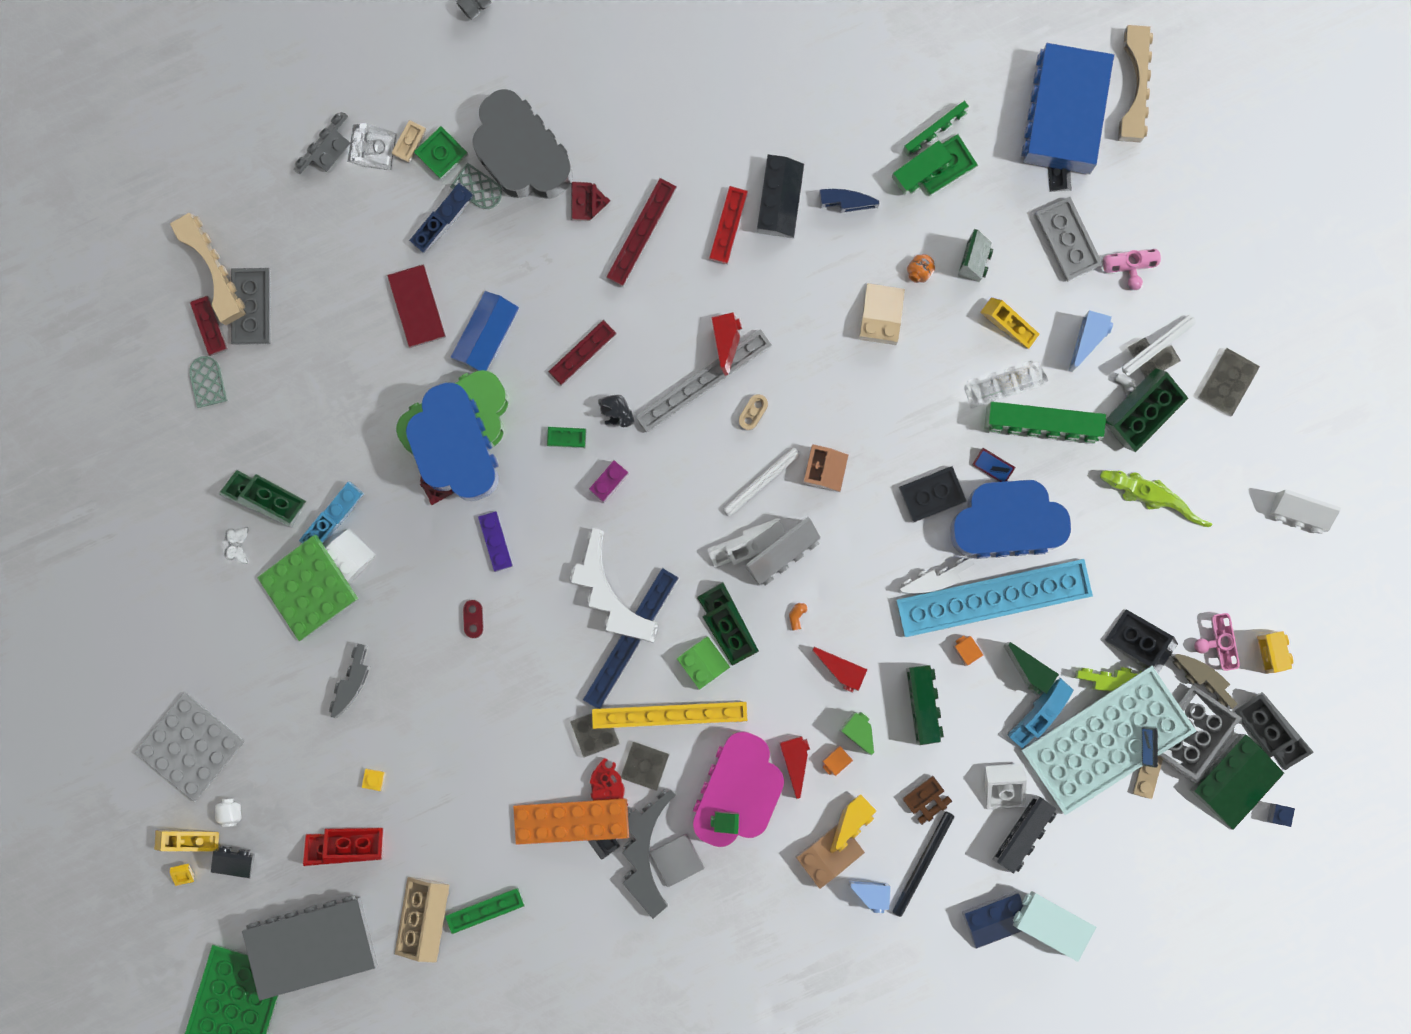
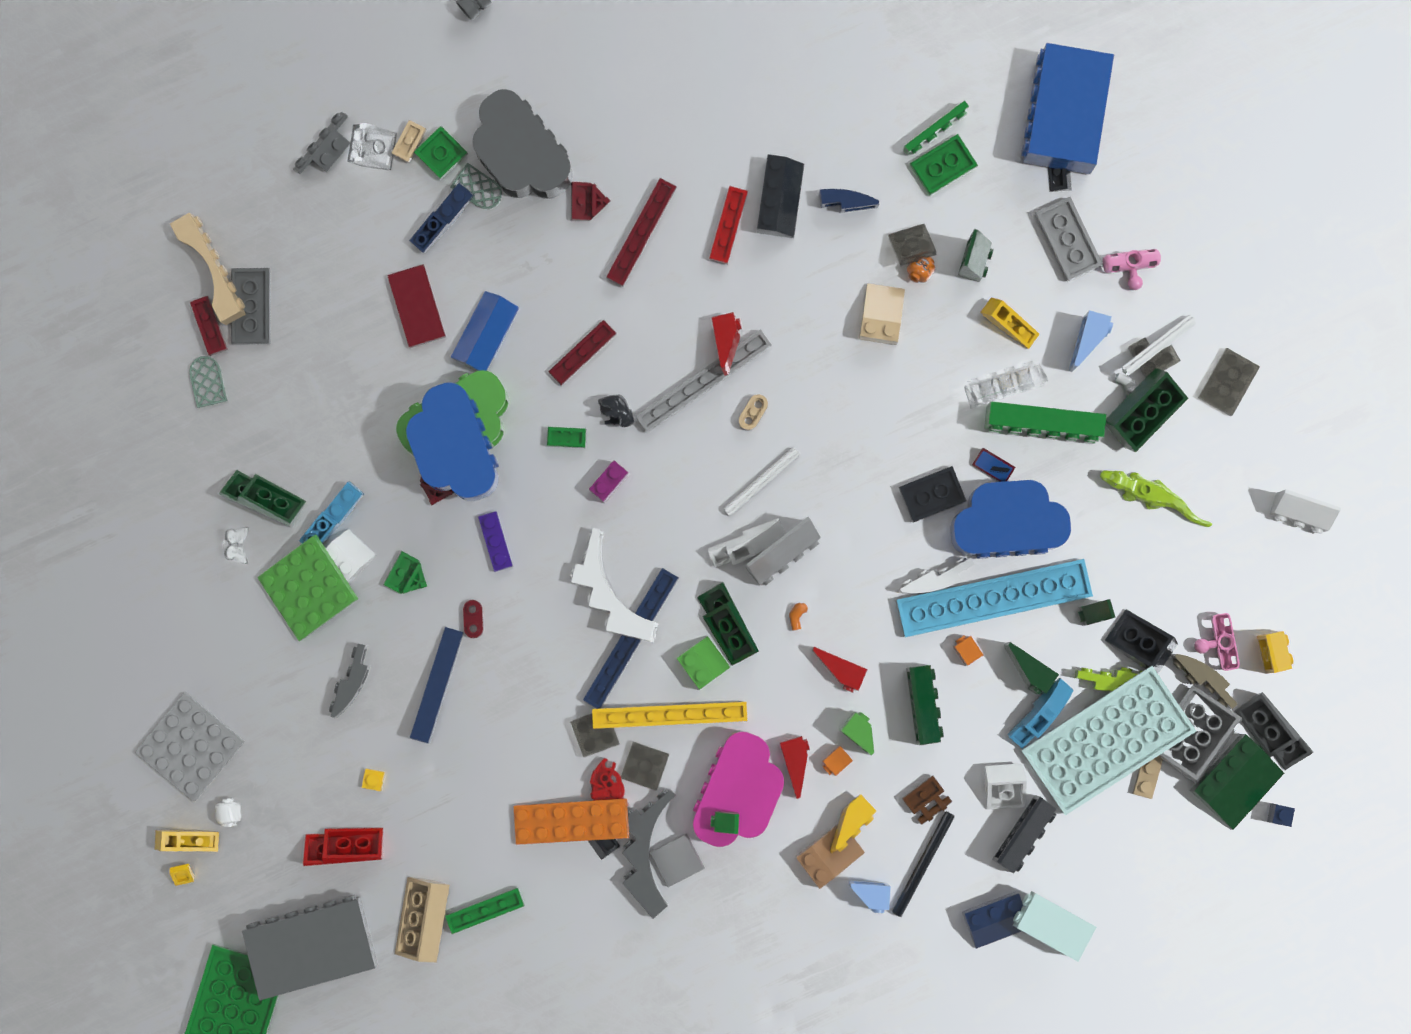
black slope [211,845,255,879] -> none
nougat slope [803,444,849,492] -> none
green brick [892,140,952,195] -> none
tan arch [1118,25,1153,143] -> none
slope [1142,726,1158,768] -> none
none -> green slope [383,551,427,594]
none -> dark blue slope [410,627,464,744]
none -> clear smoke plate [888,224,937,266]
none -> dark green slope [1077,599,1116,626]

